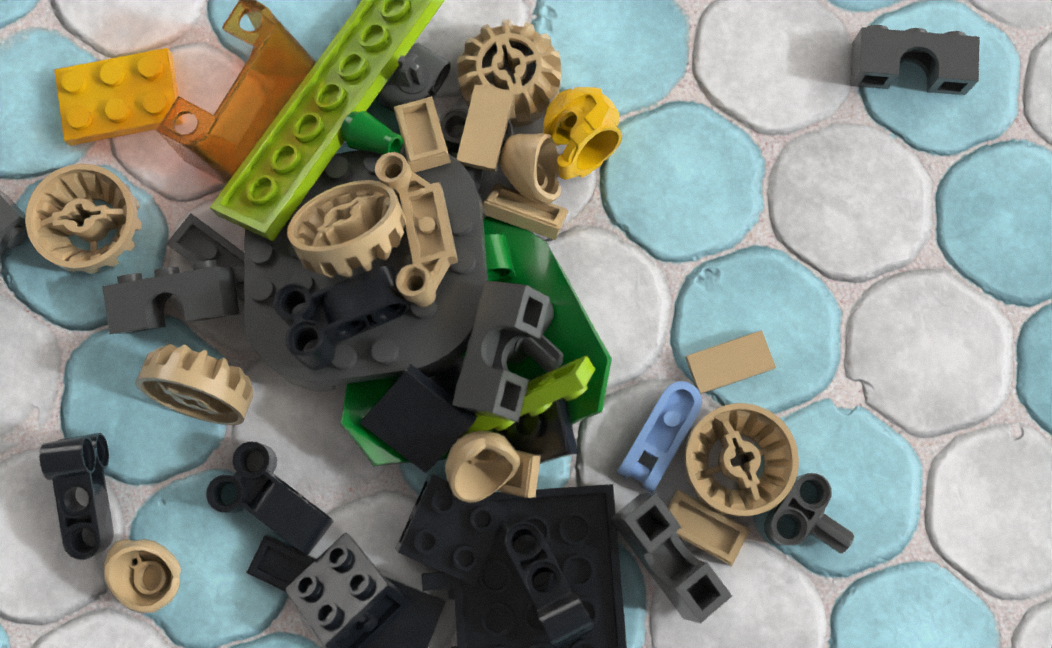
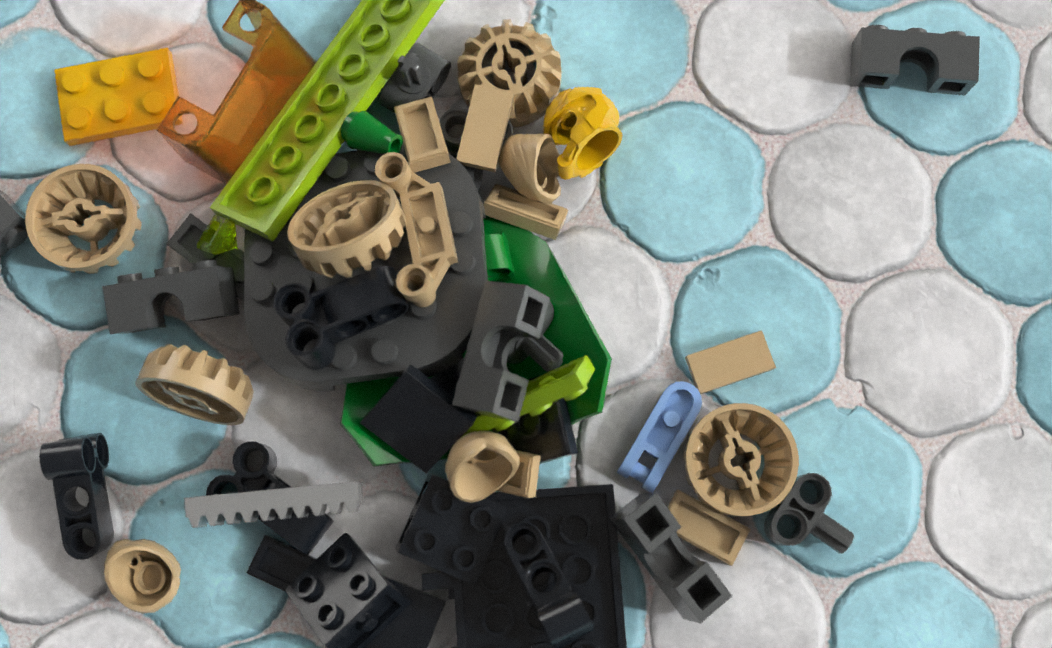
none -> light grey gear [184,481,363,528]
none -> clear neon green slope [196,214,238,255]

